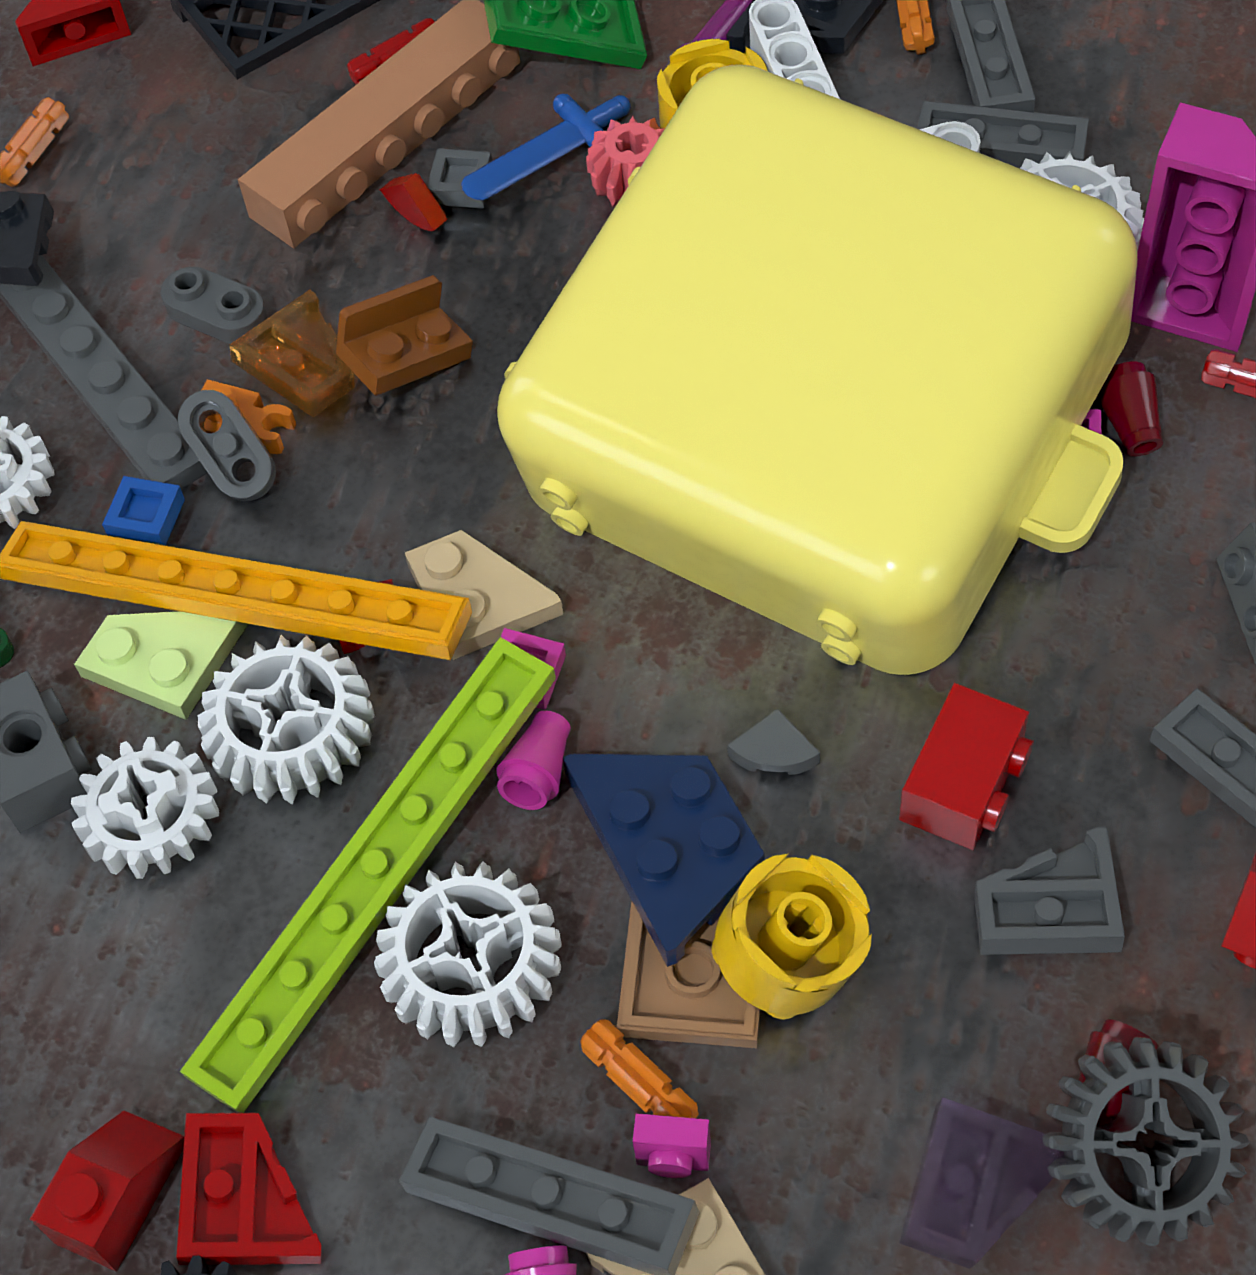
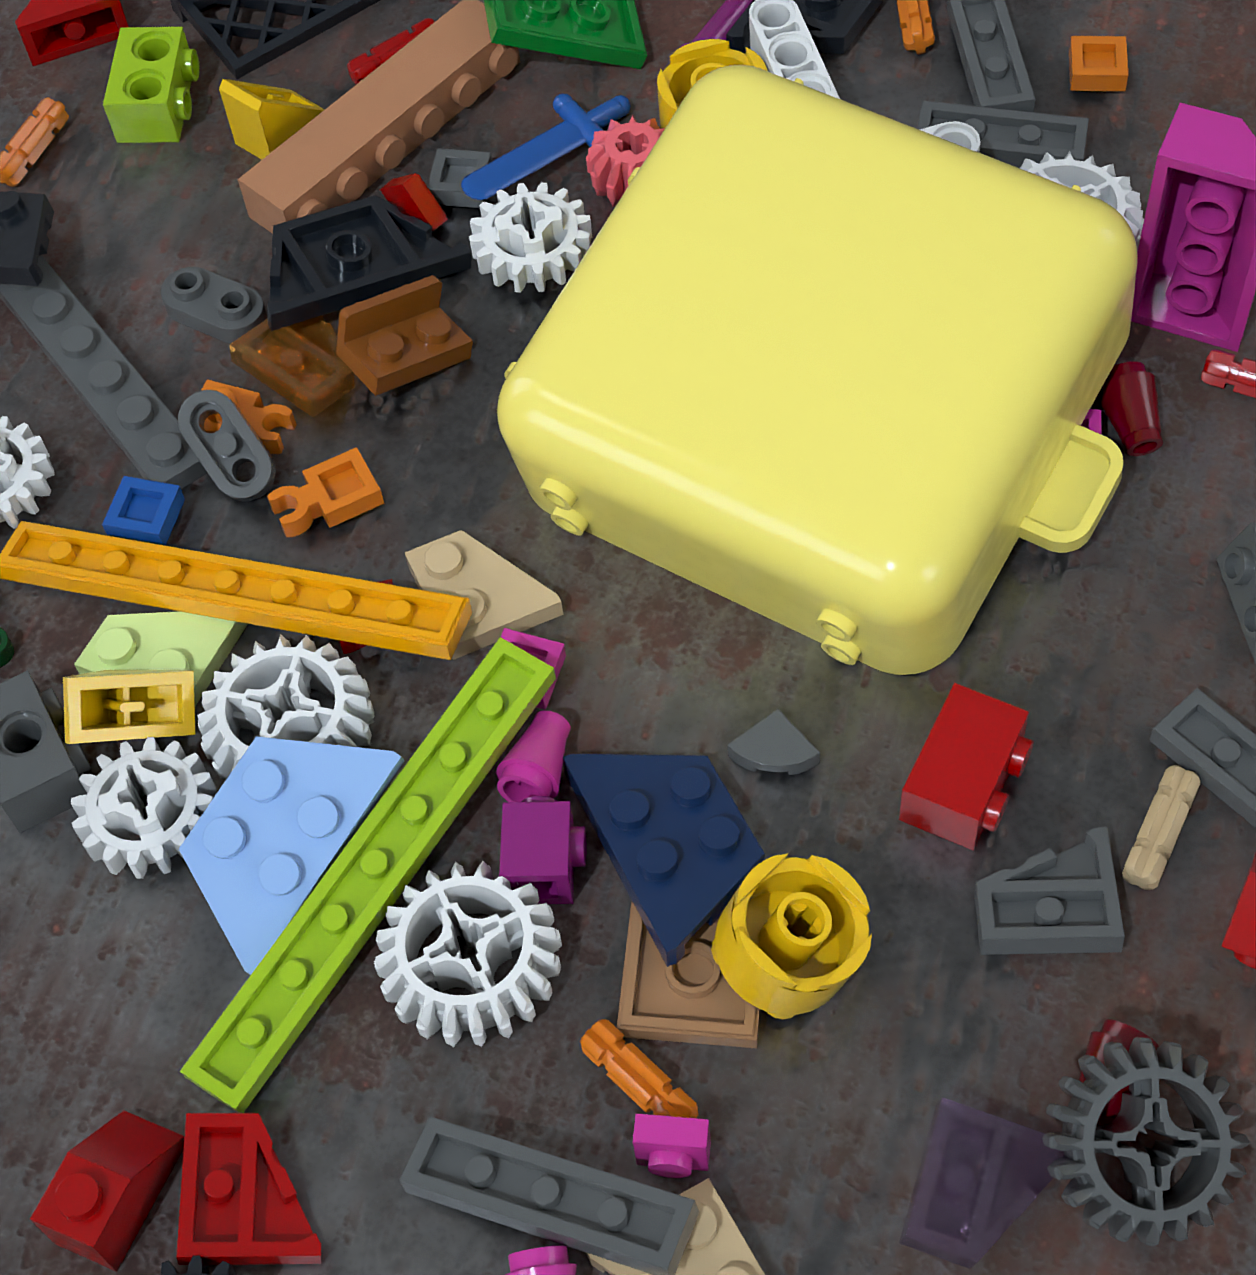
none -> yellow slope [63,670,195,744]
none -> lime brick [103,27,199,143]
none -> light blue wing [179,736,405,975]
none -> yellow slope [219,79,325,160]
none -> black wing [267,195,472,331]
none -> orange plate [267,447,385,537]
none -> white gear [469,182,593,293]
none -> magenta brick [499,796,587,904]
none -> orange plate [1069,36,1128,91]
none -> tan axle [1122,765,1201,890]

